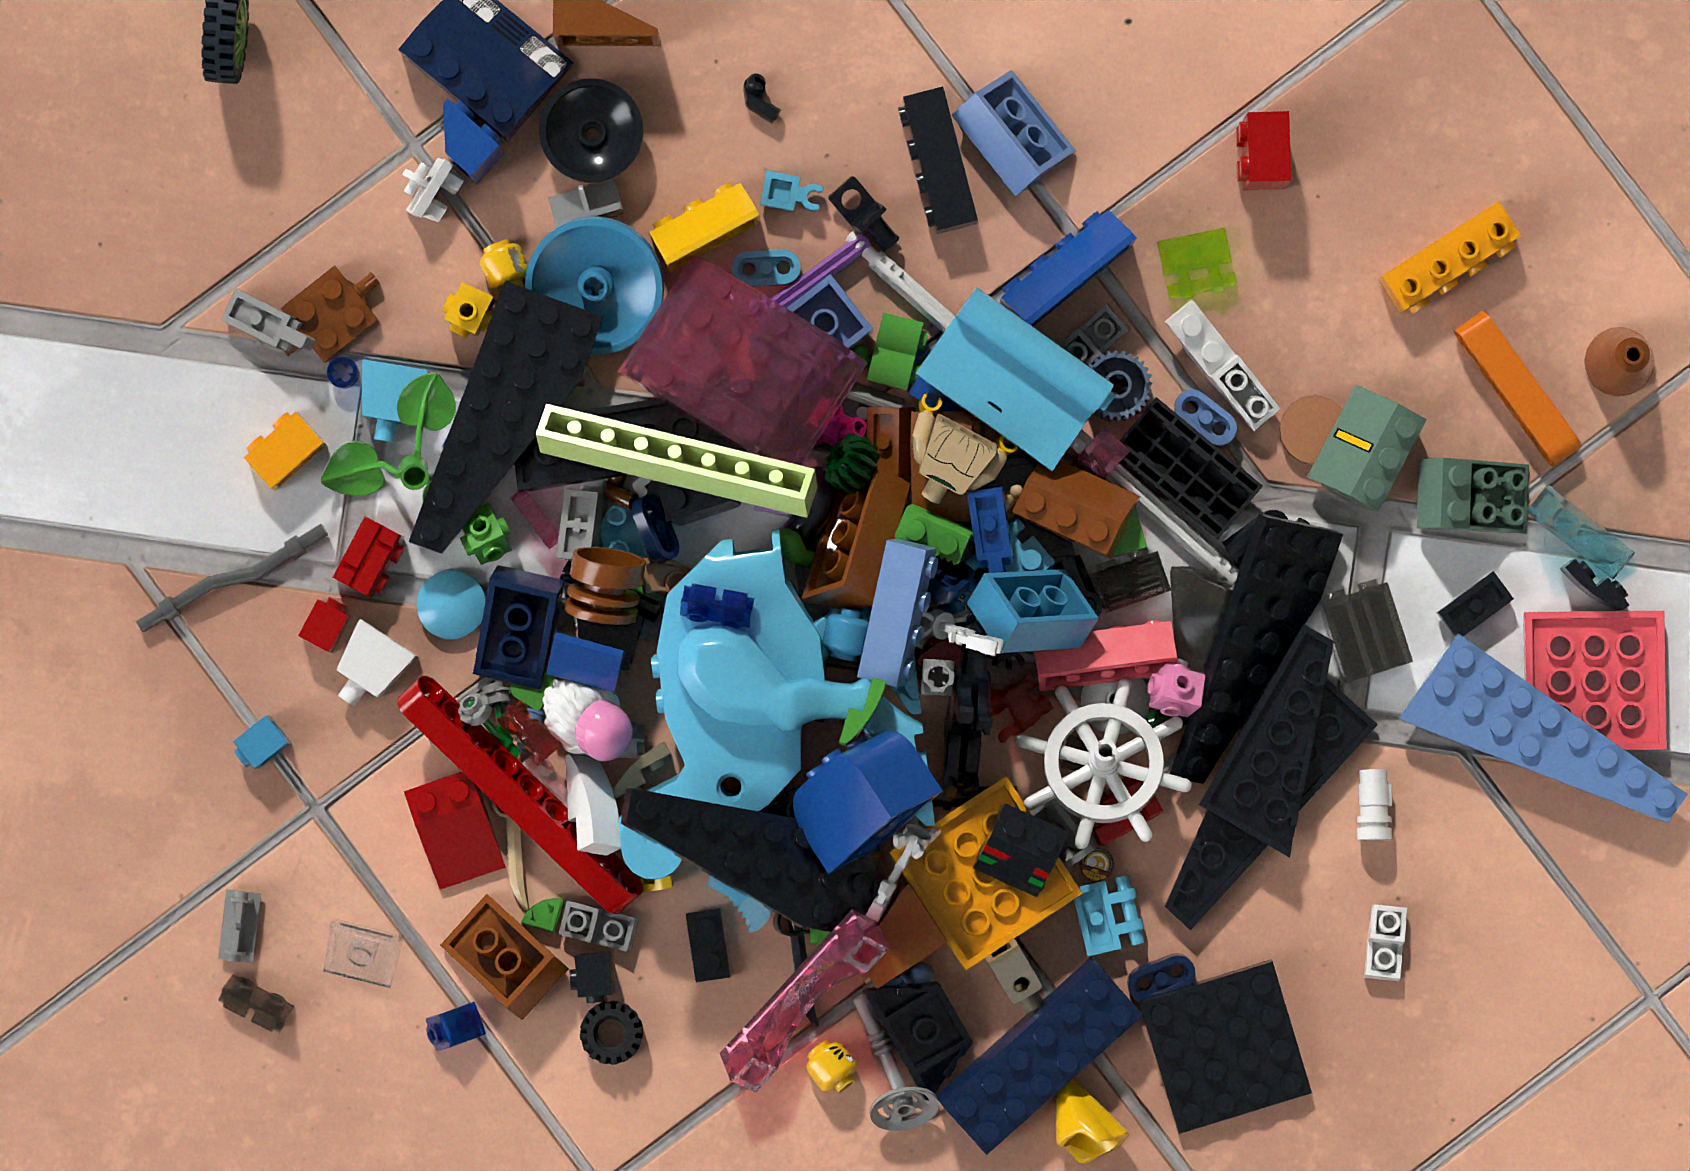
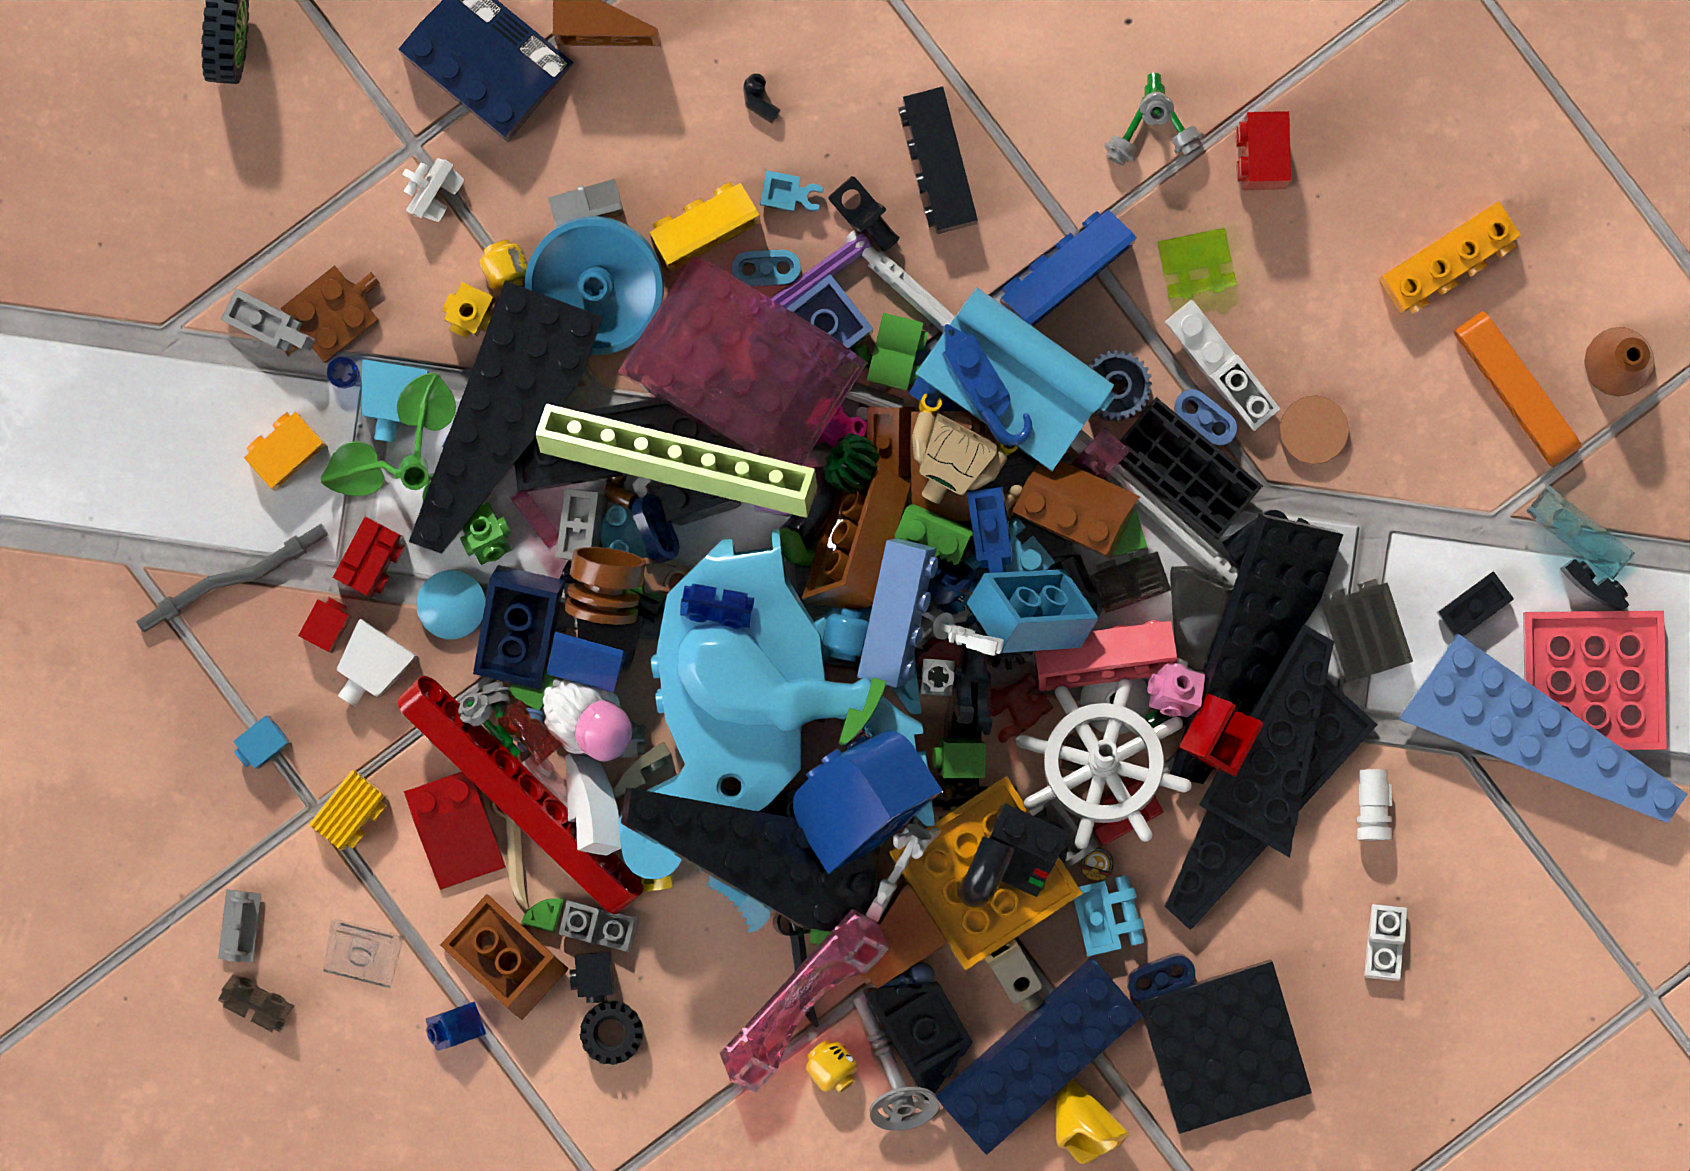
blue slope [443,99,504,185] -> none
black dish [539,78,643,183] -> none
black plate [686,908,730,983] -> none
medium blue slope [951,70,1076,196] -> none
light grey slope [1059,303,1131,366] -> none
sand green slope [1307,385,1427,512] -> none
sand green slope [1417,458,1529,534] -> none
none -> yellow brick [309,770,387,851]
none -> bright green brick [933,738,986,778]
none -> blue plate [942,324,1032,446]
none -> black cylinder [956,836,1015,908]
none -> light grey plant [1104,73,1204,166]
none -> red piece [1179,694,1263,777]

